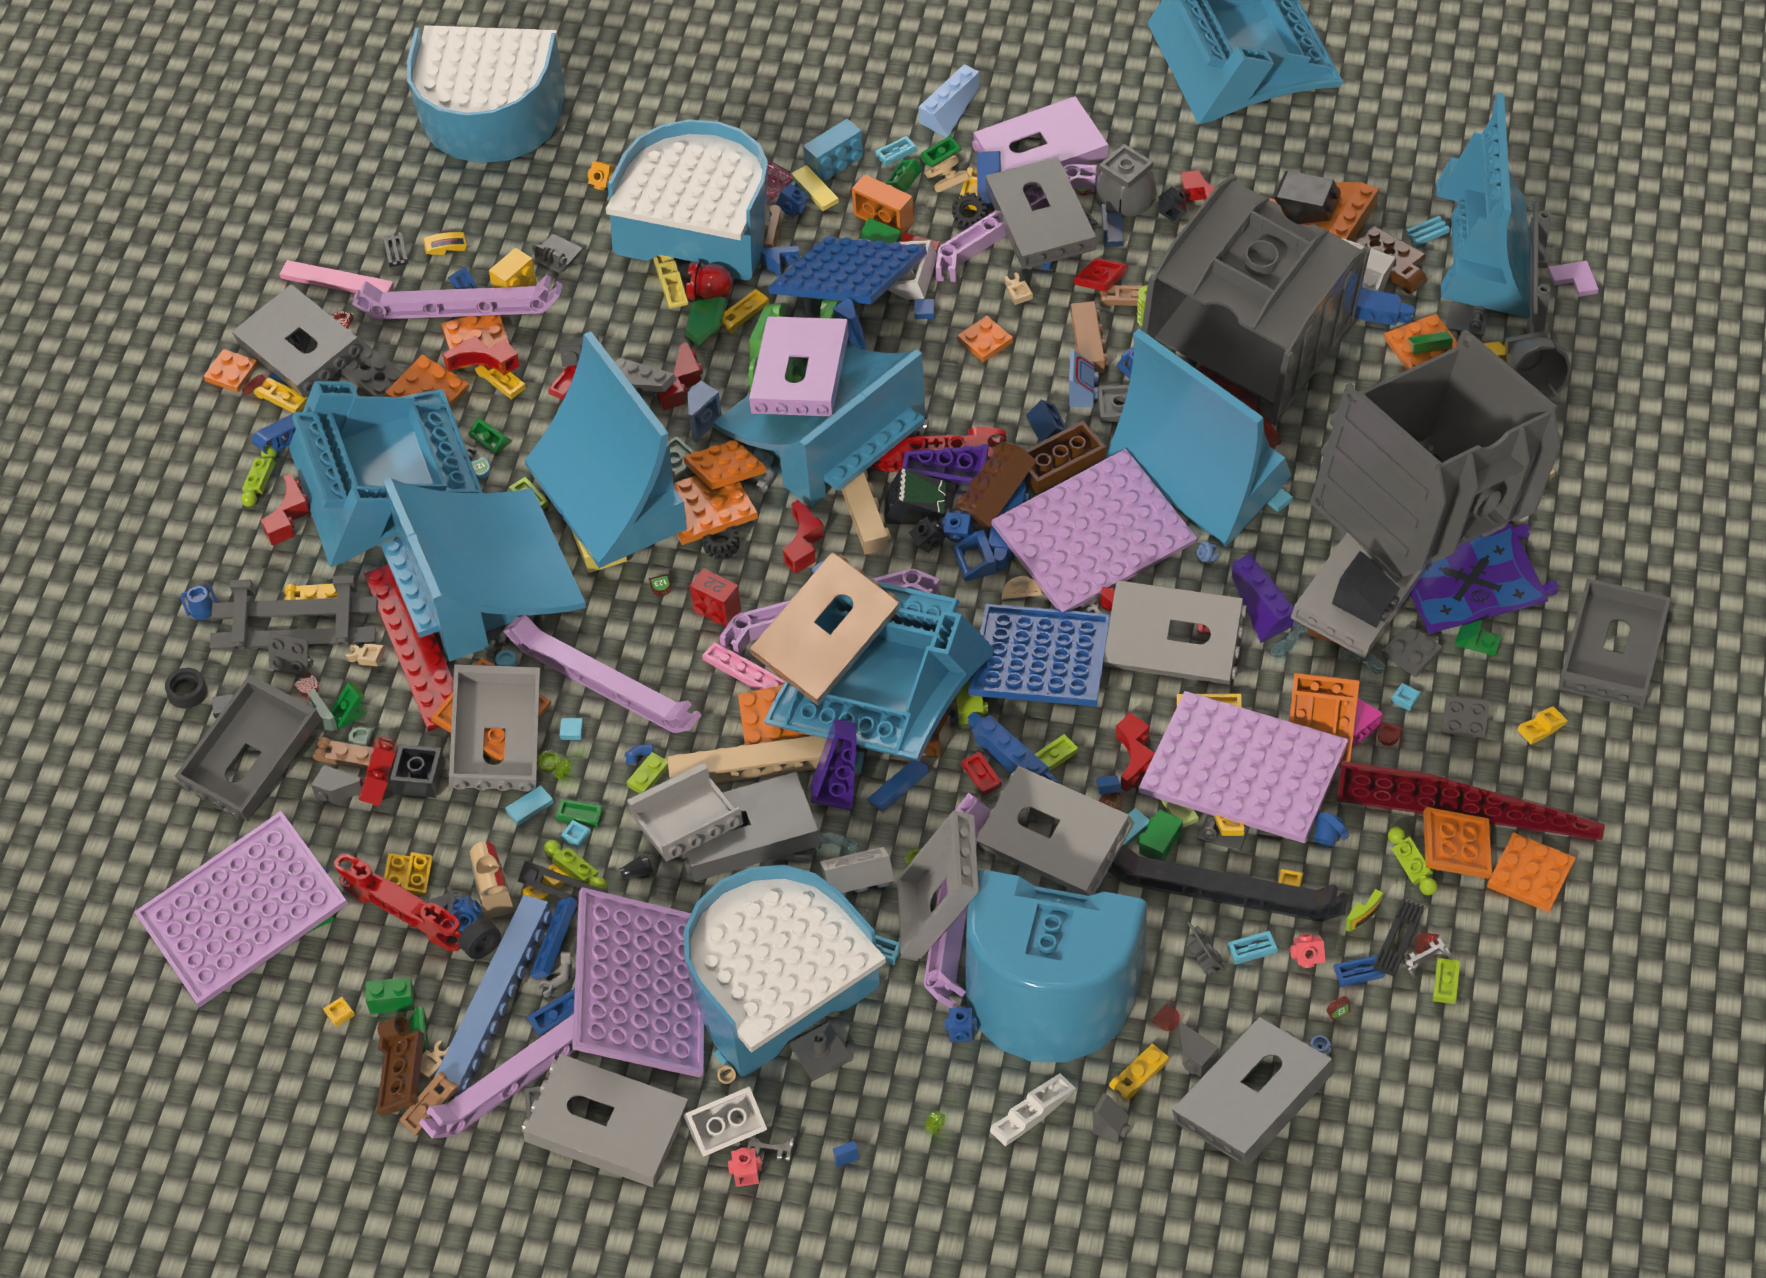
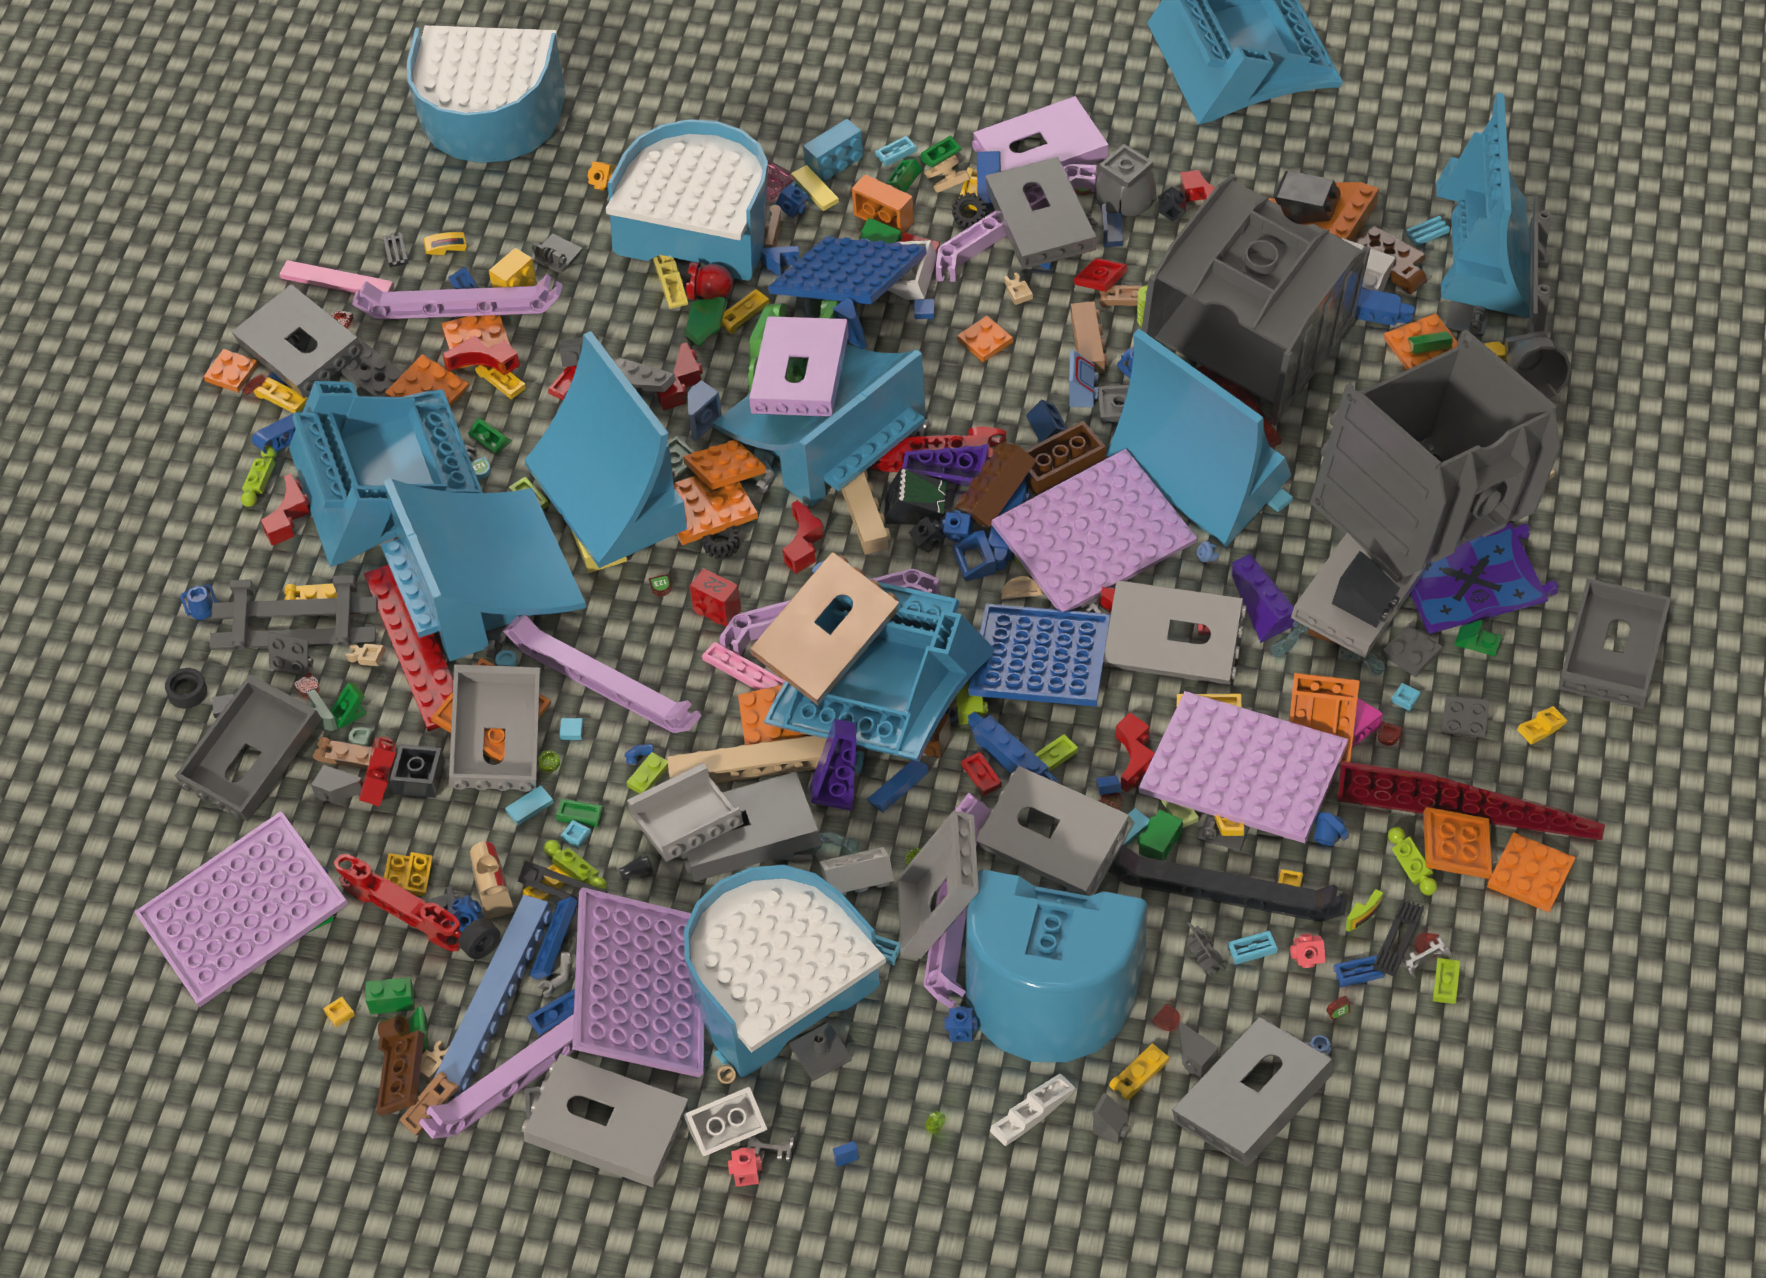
clear neon green tile [554,757,571,779] -> none
light blue wedge [918,64,980,138] -> none
lavender tile [1548,261,1598,297] -> none

